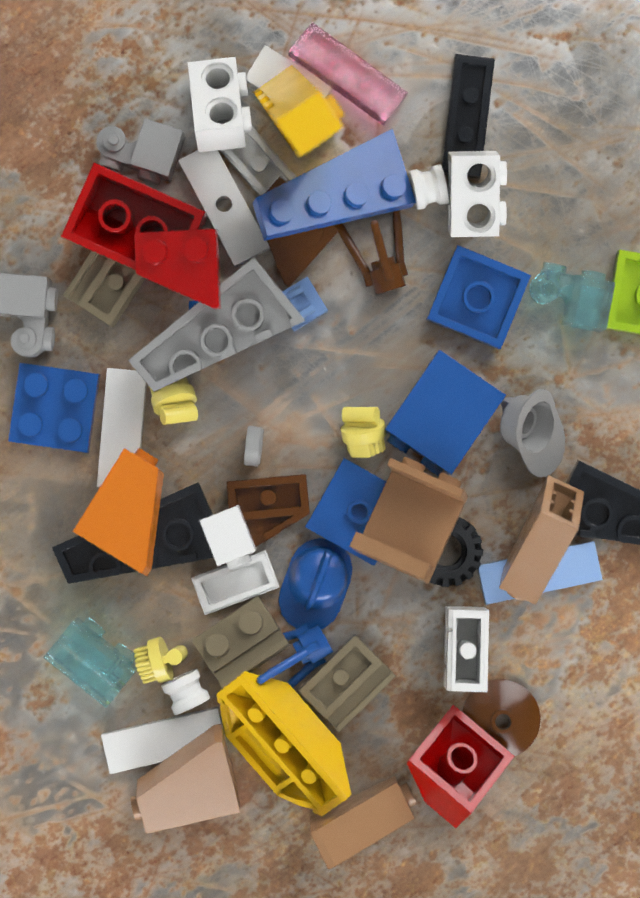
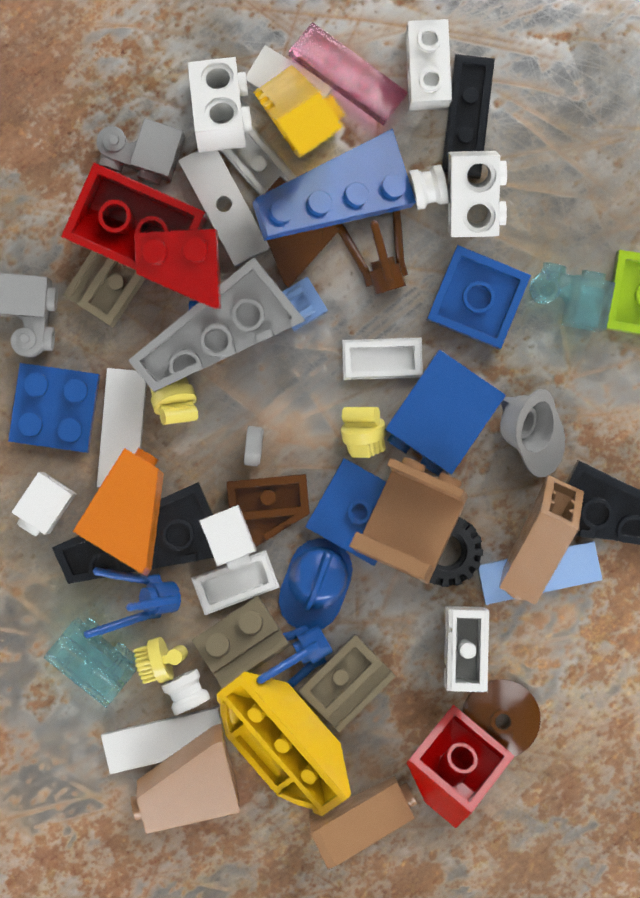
none -> white brick [11,472,77,536]
none -> blue plant [84,567,181,638]
none -> white tile [342,338,423,380]
none -> white brick [405,19,452,111]

